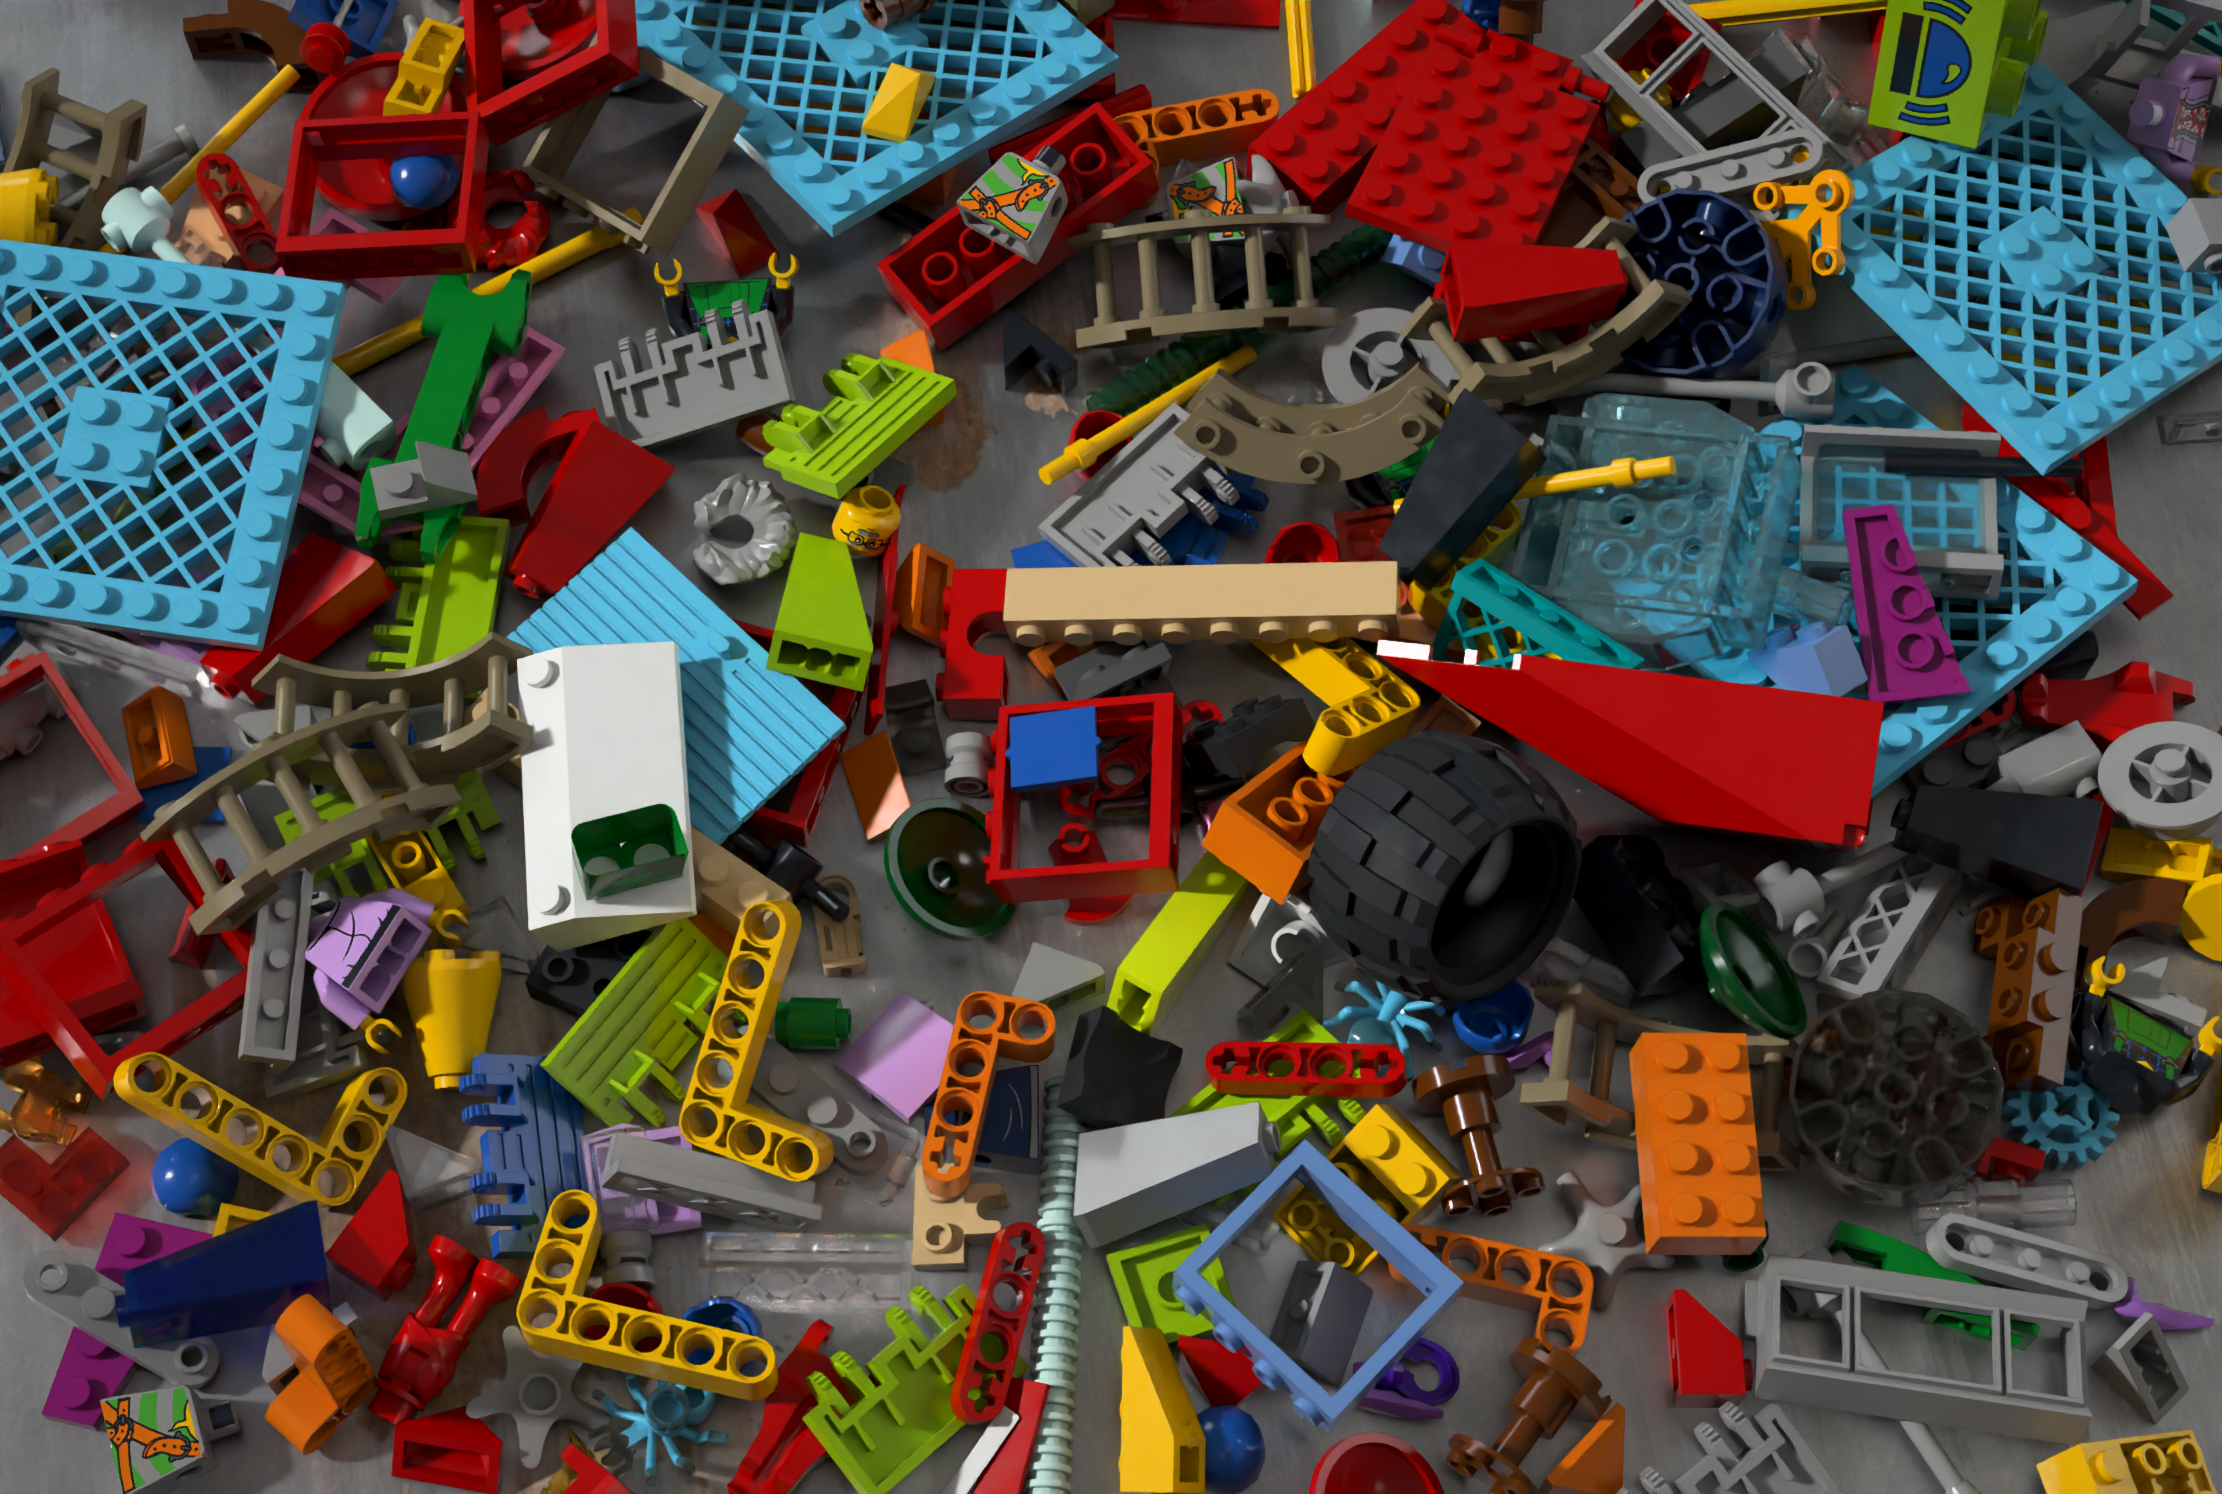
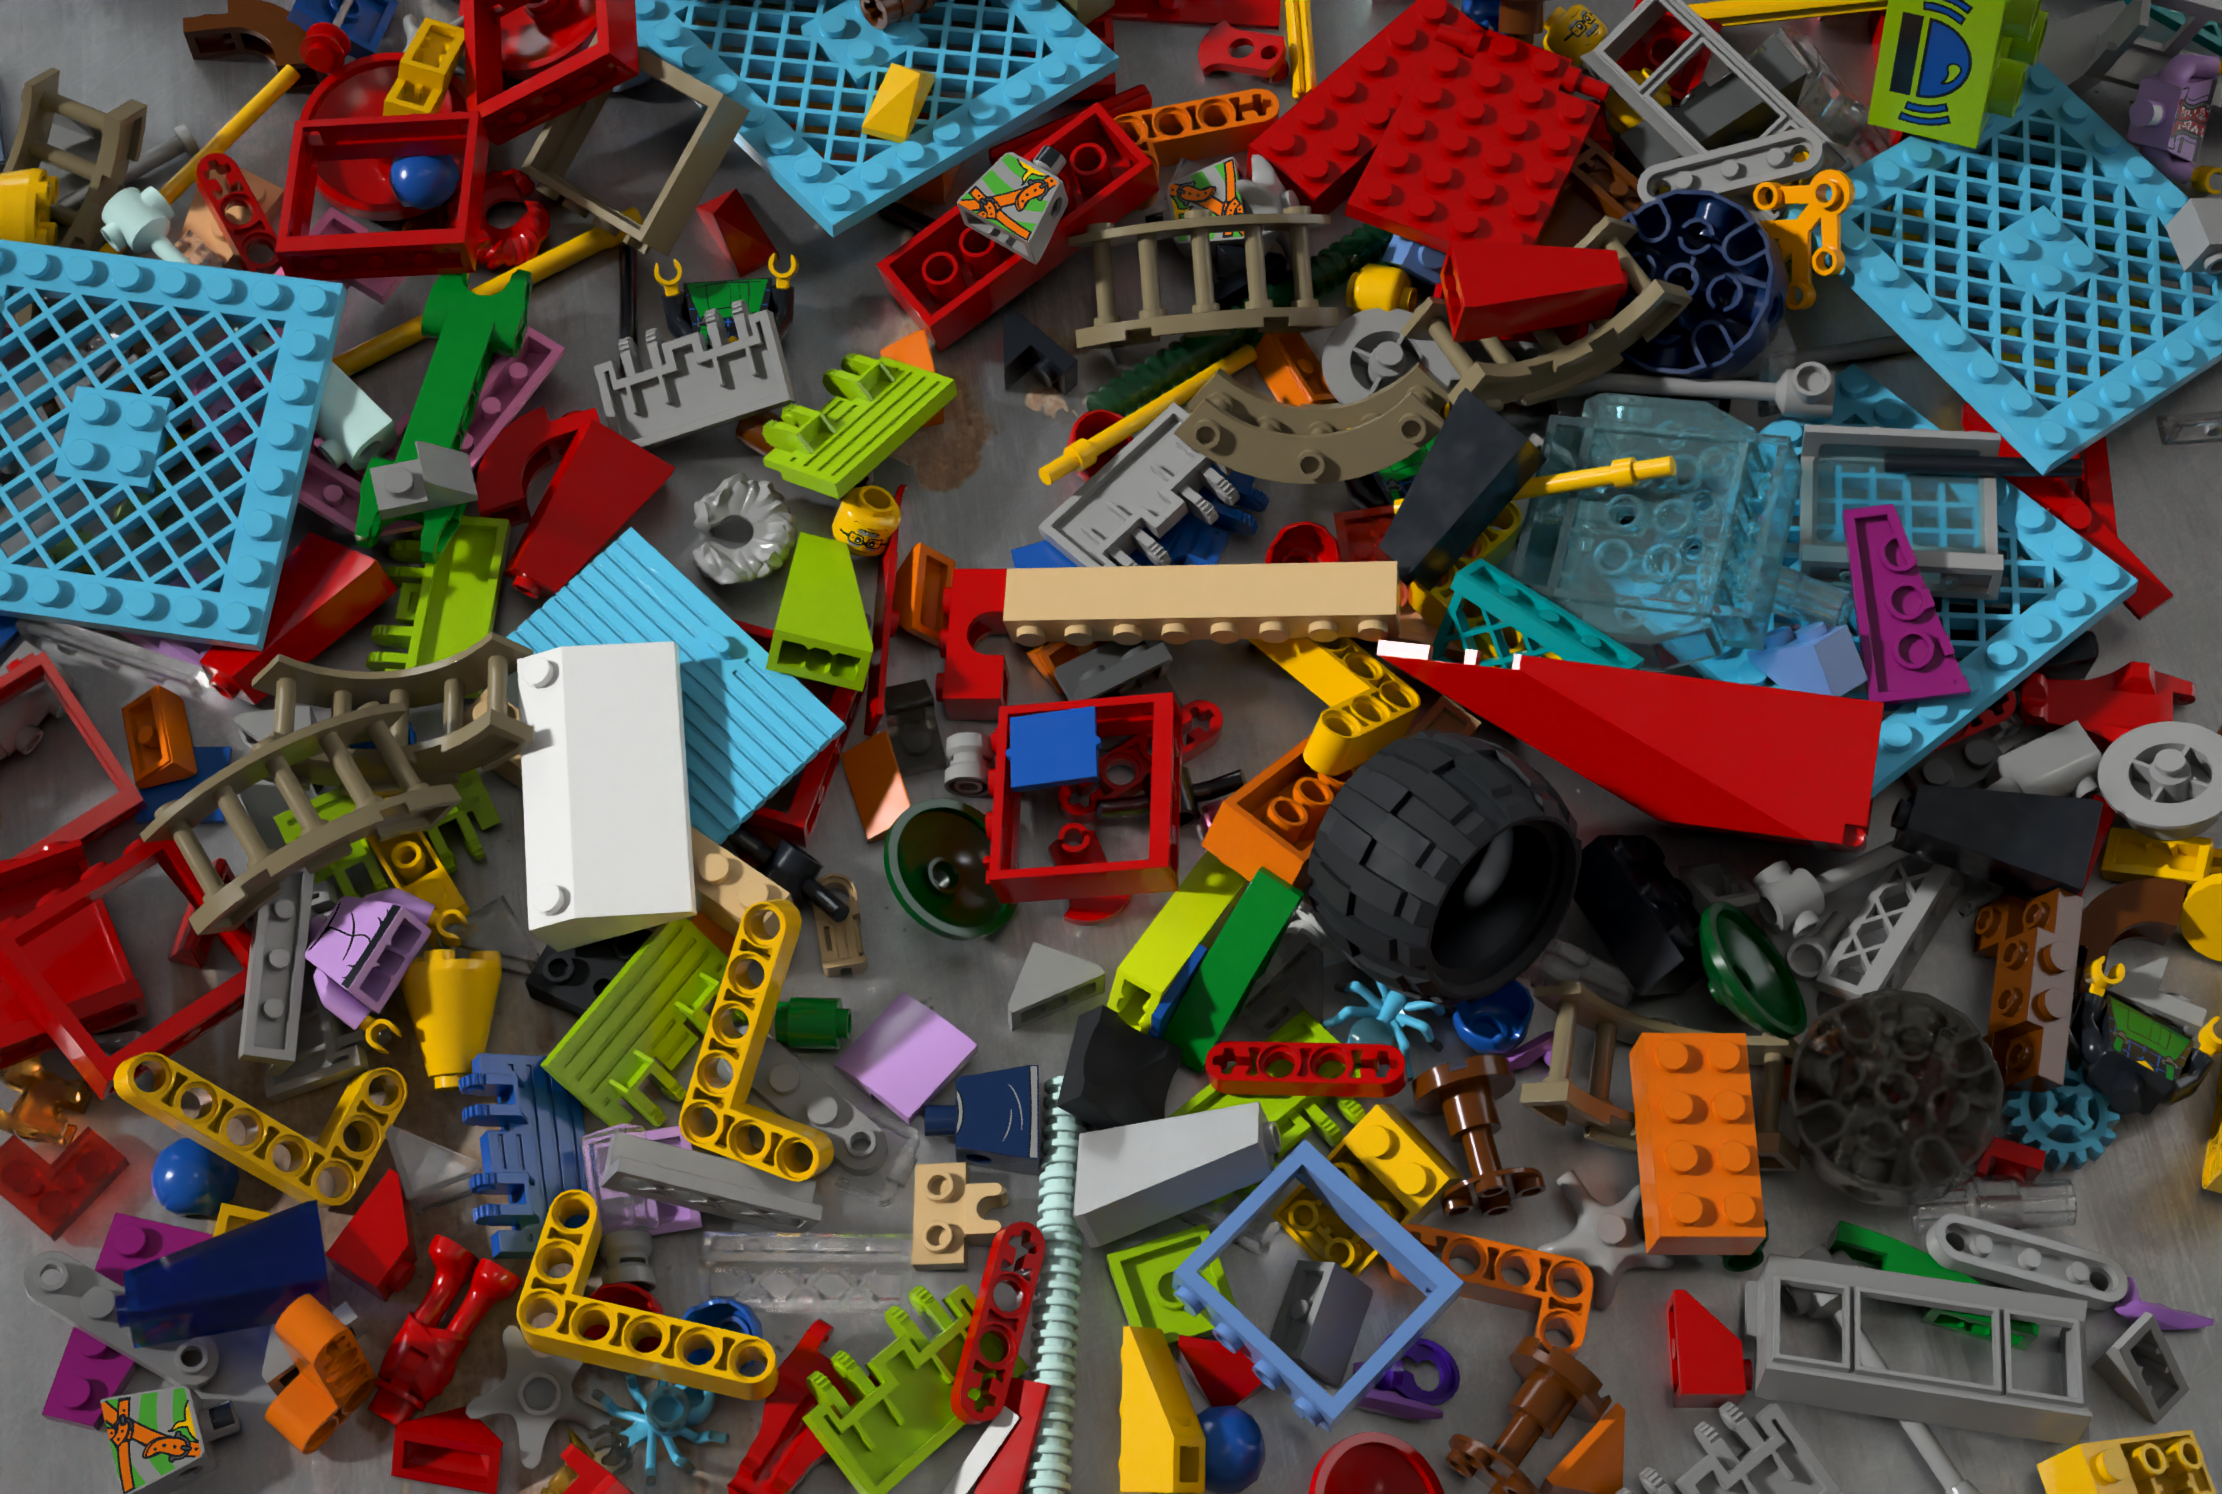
green piece [571,804,689,901] -> none
orange beam [922,991,1056,1198] -> none
black brick [1182,694,1315,781] -> none
none -> black bar [619,245,638,378]
none -> blue piece [1148,944,1208,1040]
none -> green slope [1161,866,1305,1074]
none -> red piece [1198,19,1289,83]
none -> orange slope [1253,333,1340,406]
none -> yellow head [1346,263,1417,315]
none -> yellow head [1543,4,1607,70]

